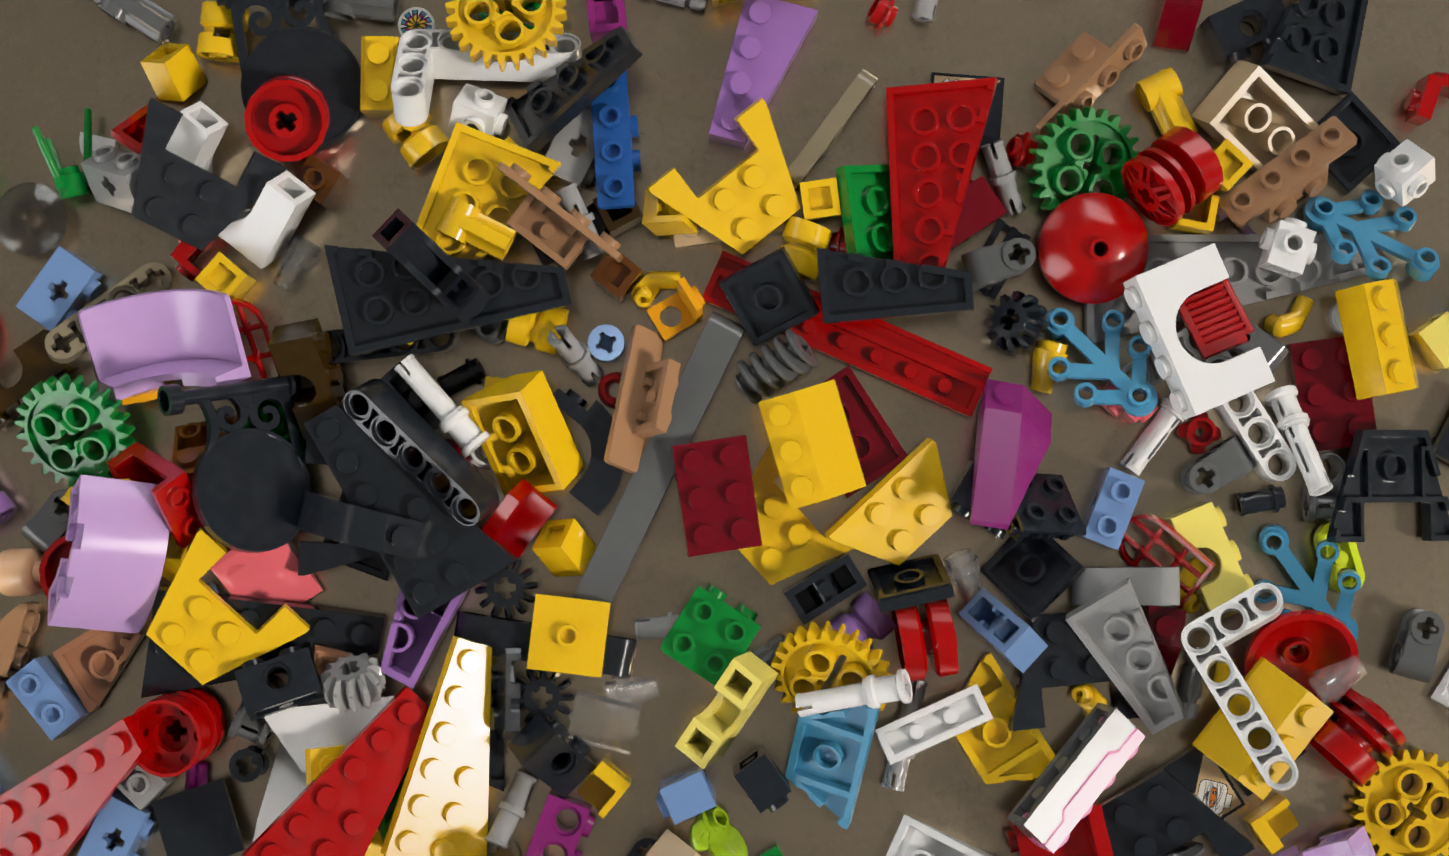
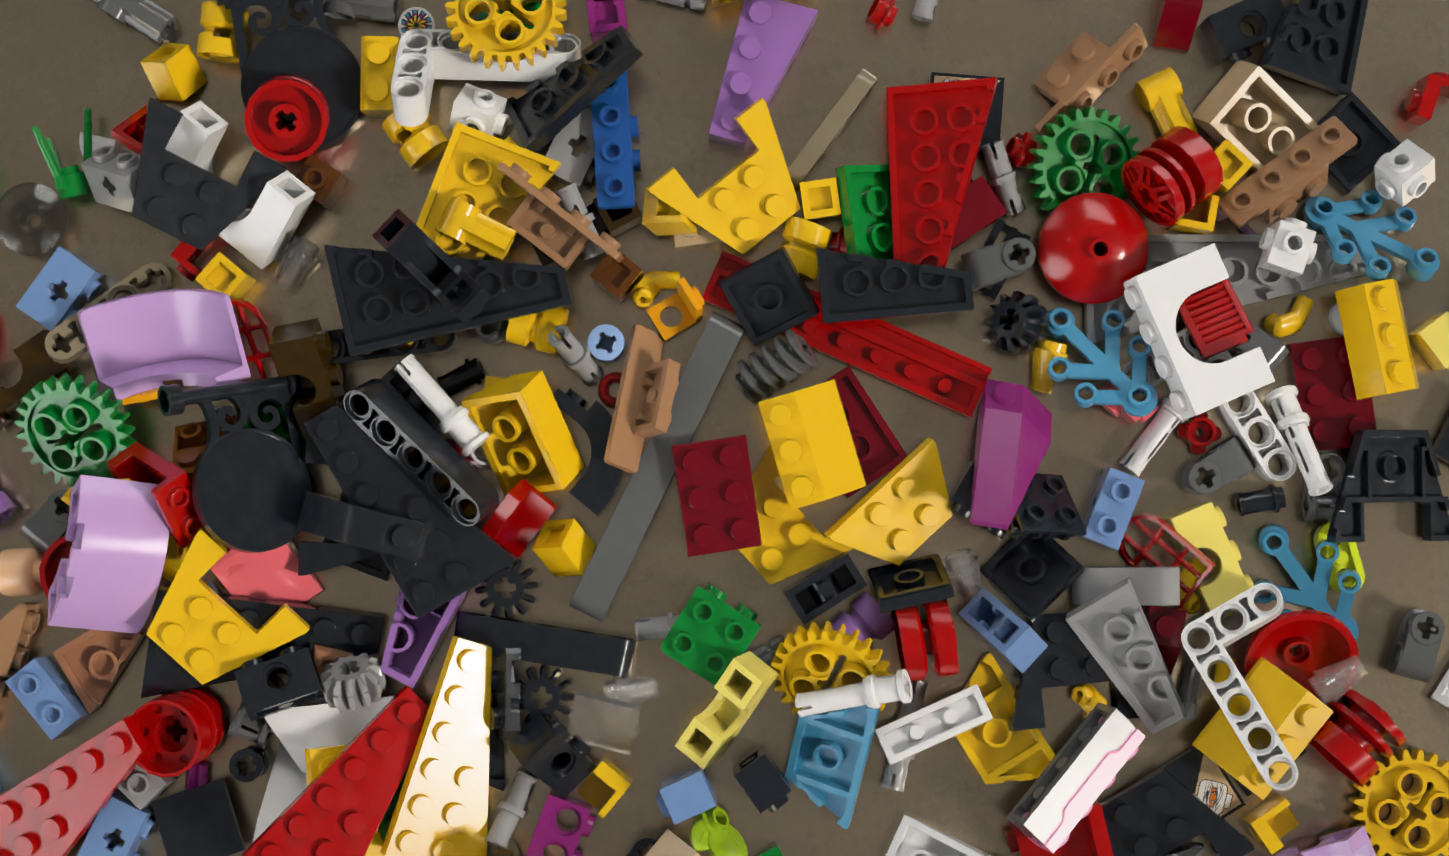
yellow plate [526,593,611,678] -> none

